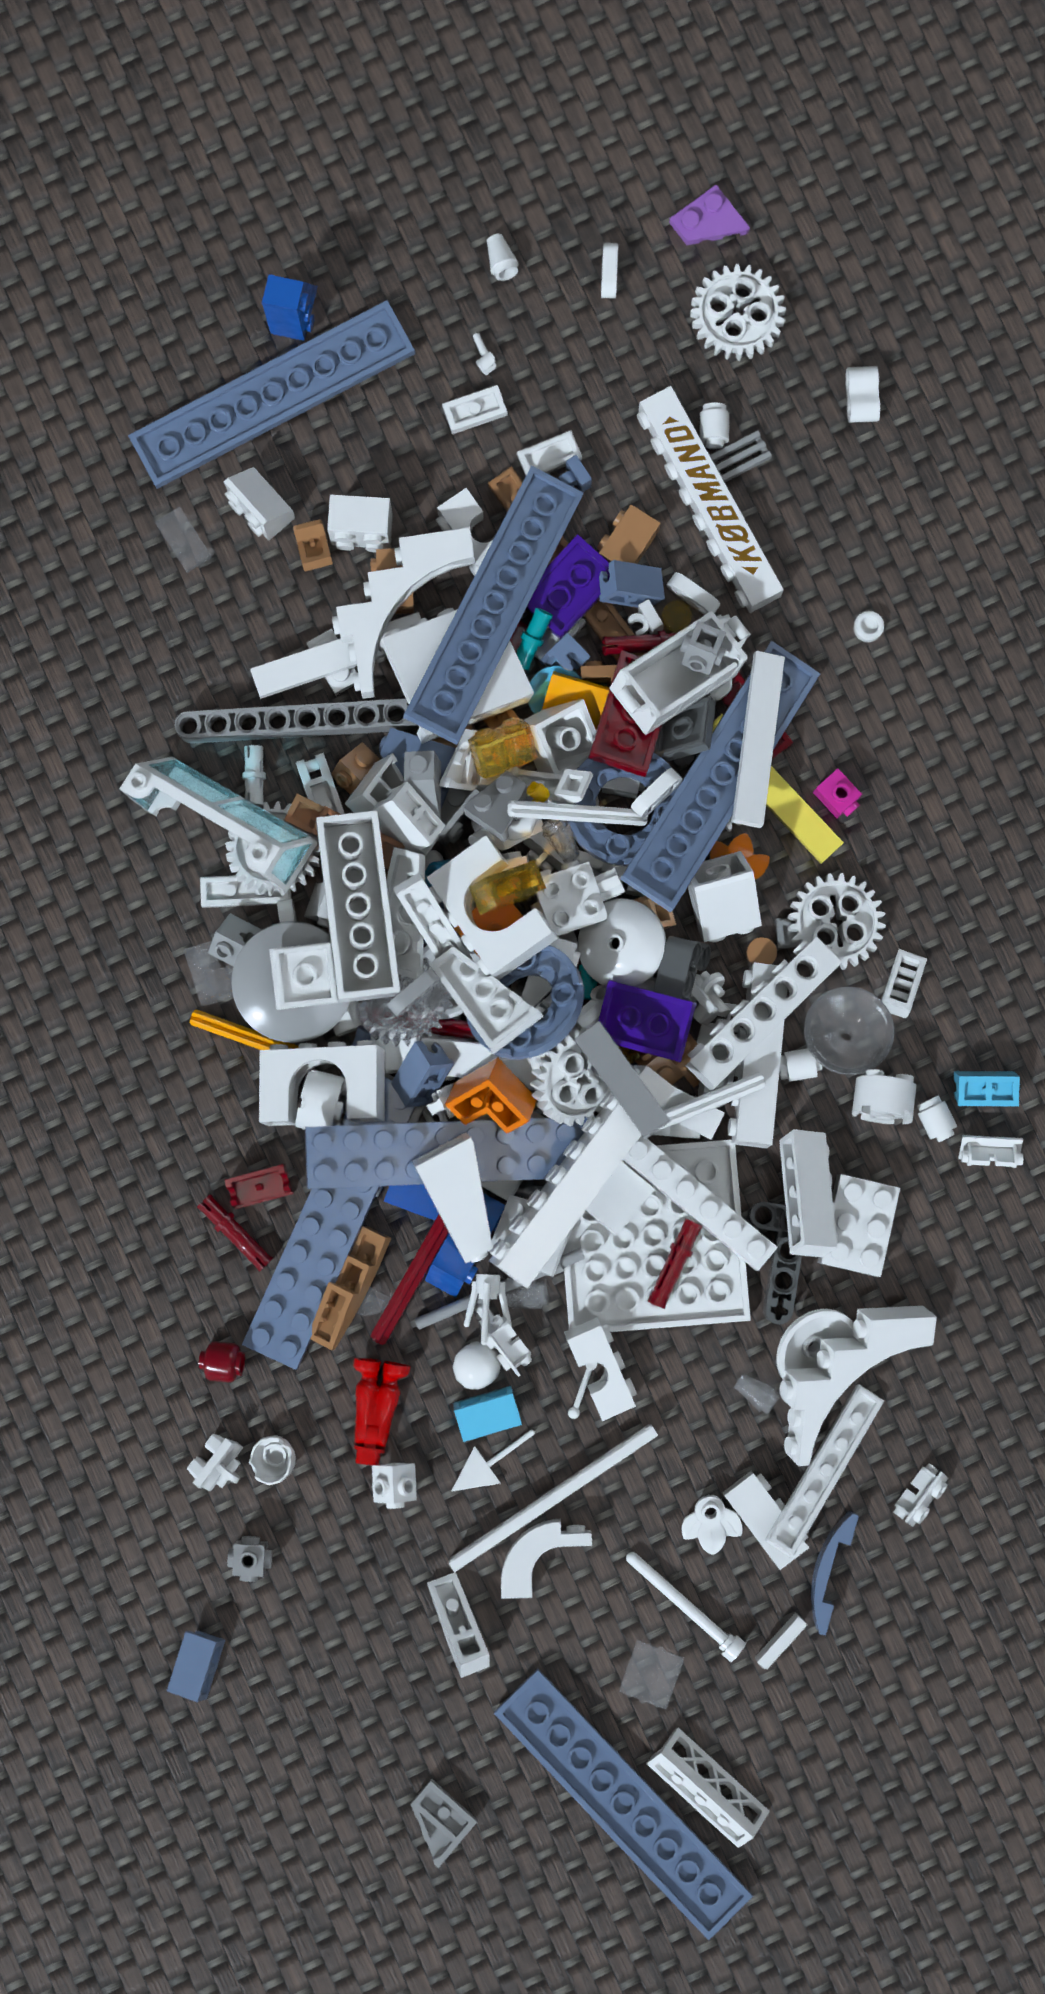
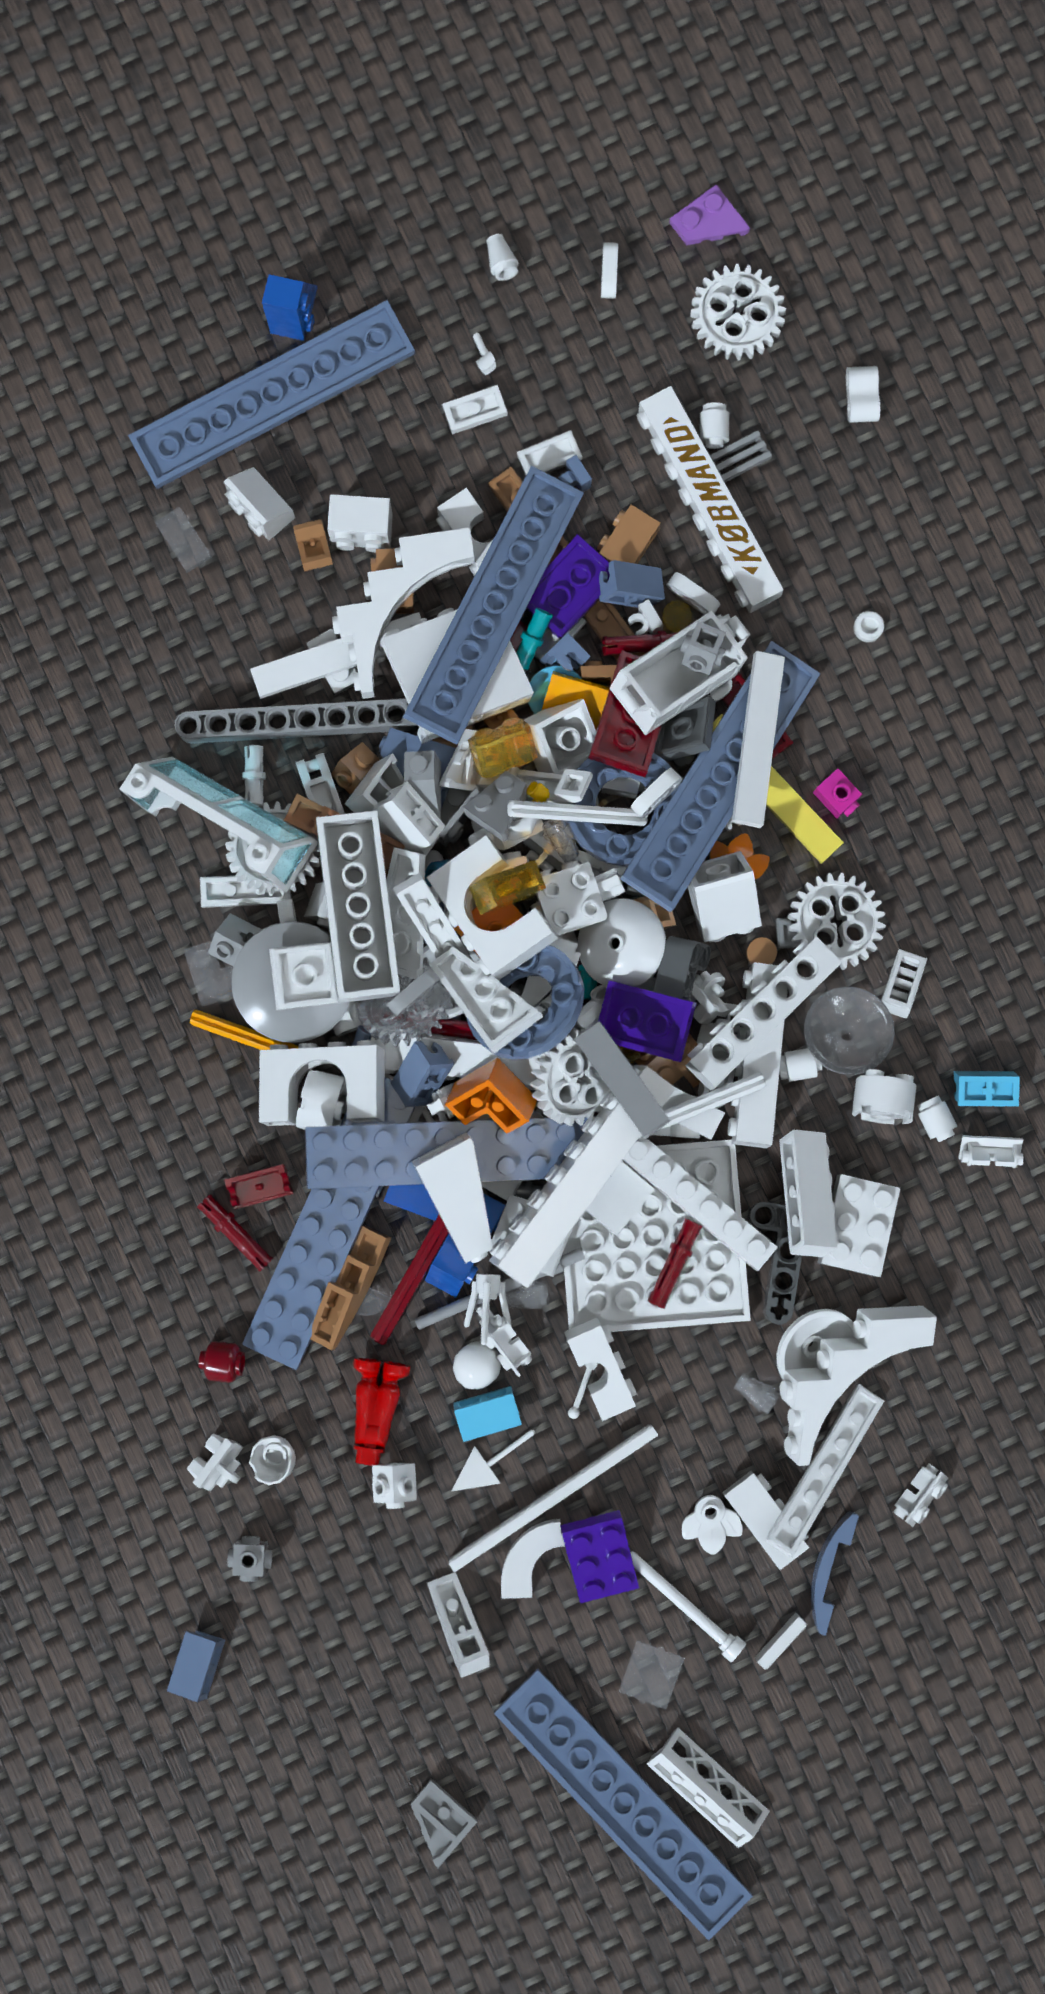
none -> dark purple plate [560,1510,639,1604]

